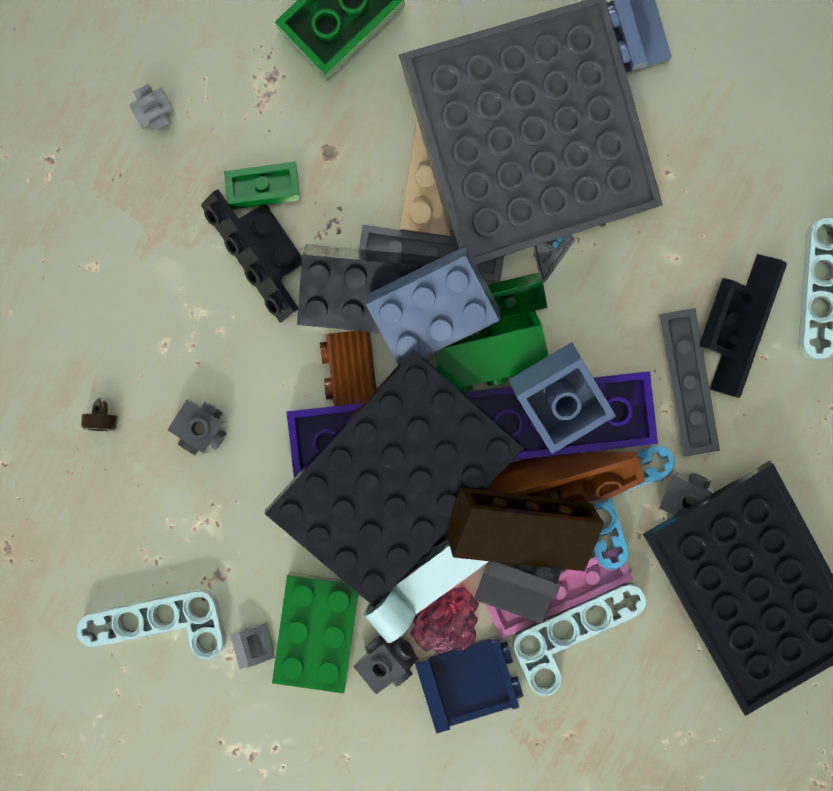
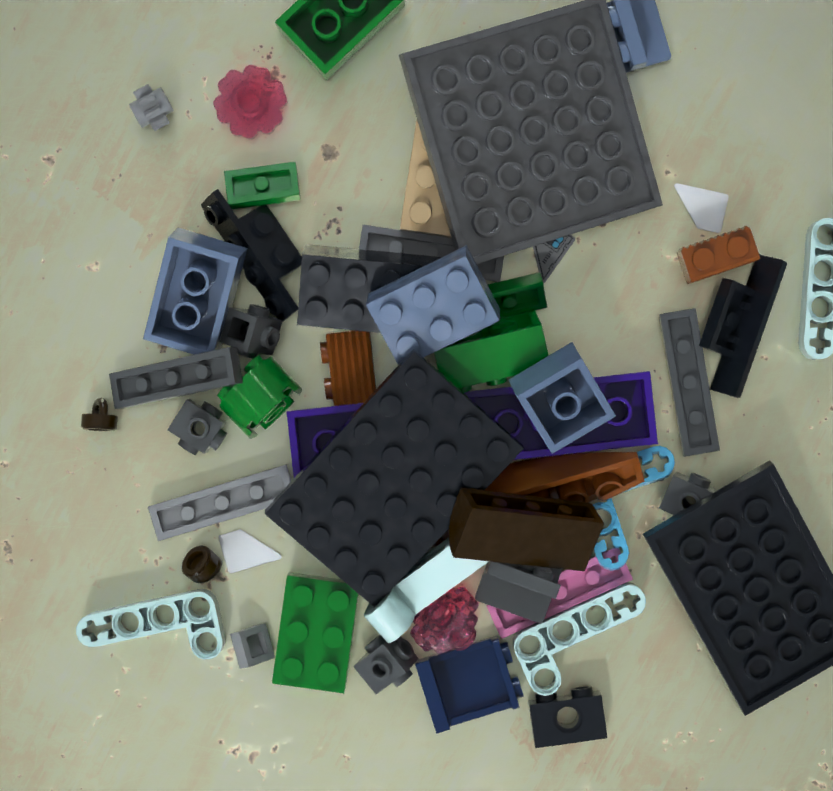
none -> dark grey plate [109,347,243,409]
none -> sand blue brick [143,227,247,355]
none -> light grey plate [148,464,291,541]
none -> dark brown tile [182,545,222,583]
none -> clear pink plant [213,65,288,140]
none -> green brick [217,355,302,439]
none -> white sticker [218,529,282,573]
none -> dark grey brick [220,304,283,359]
none -> black brick [528,686,608,748]
none -> white sticker [674,183,729,233]
none -> dark orange brick [677,226,760,284]

